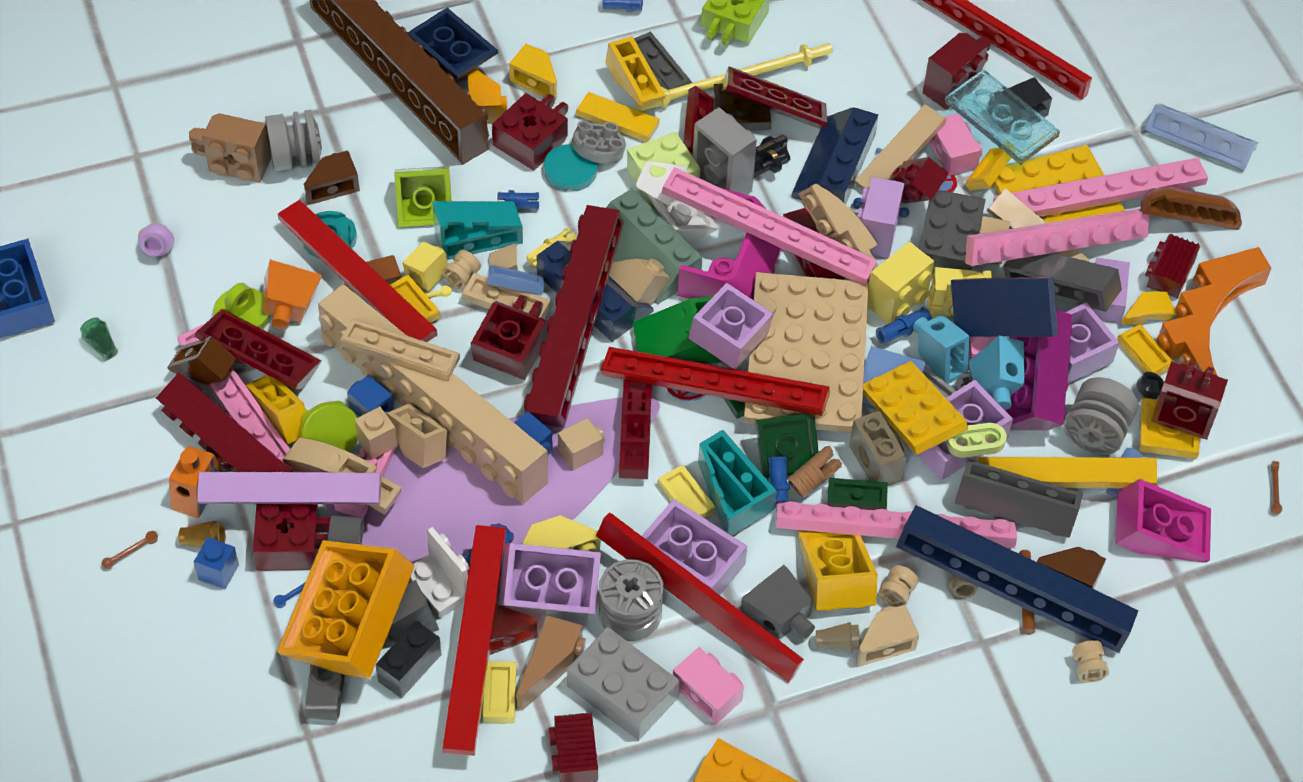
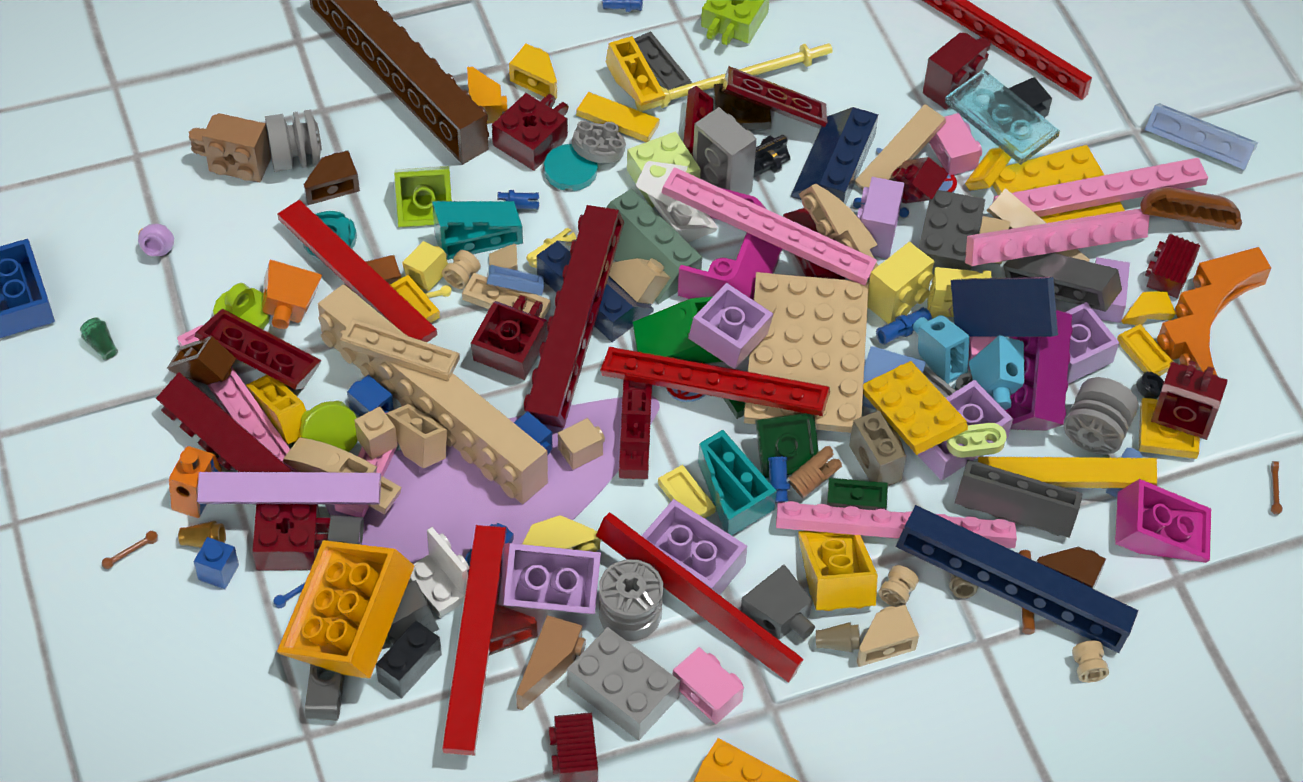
dark blue slope [408,7,498,80] -> none
light yellow tile [483,661,517,723] -> none

